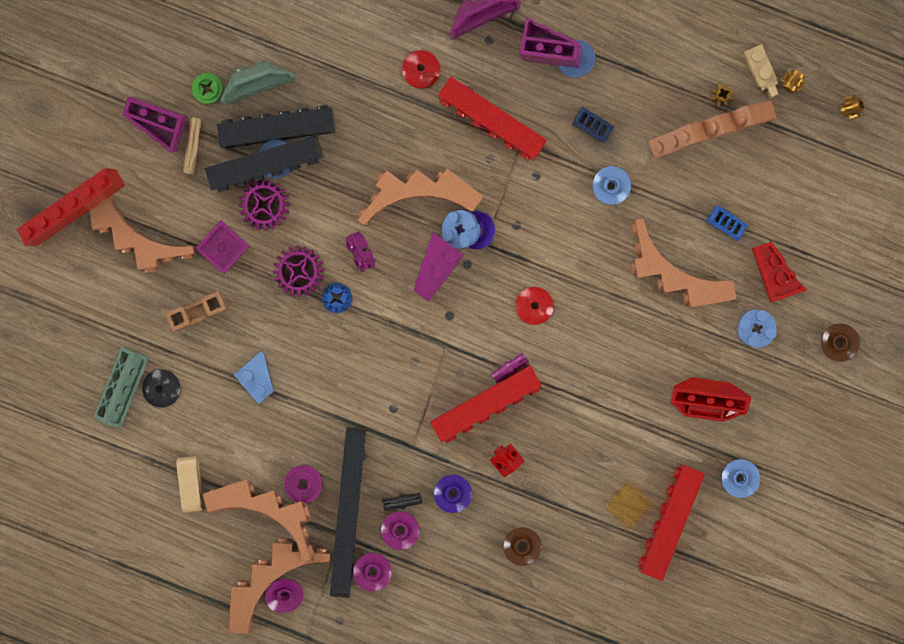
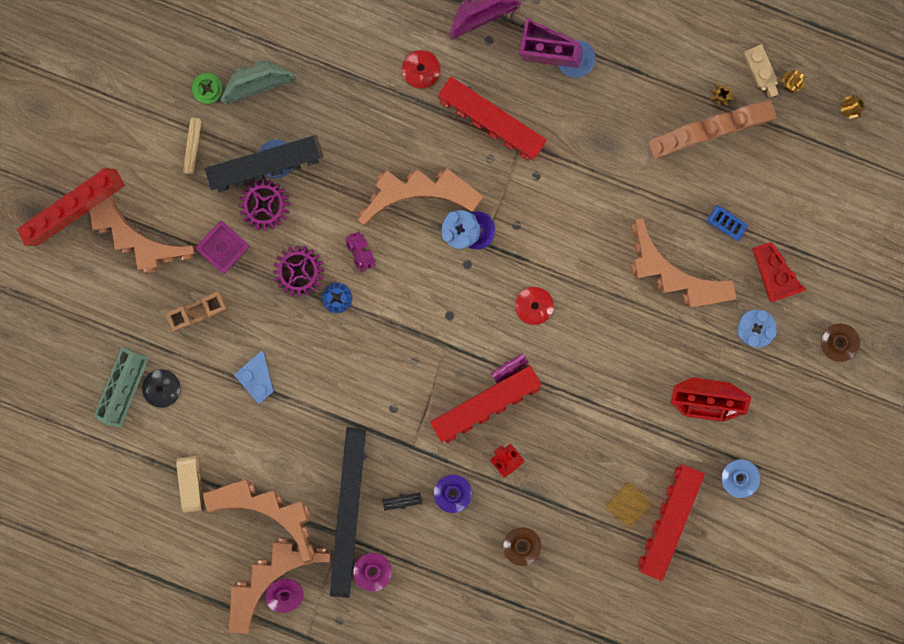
magenta wedge [122,97,188,153] -> none
black brick [217,105,336,149] -> none
magenta plate [284,464,323,503] -> none
magenta dish [381,511,419,550] -> none
magenta wedge [413,233,464,302] -> none
dark blue slope [572,107,614,144] -> none
medium blue dish [592,166,631,205] -> none

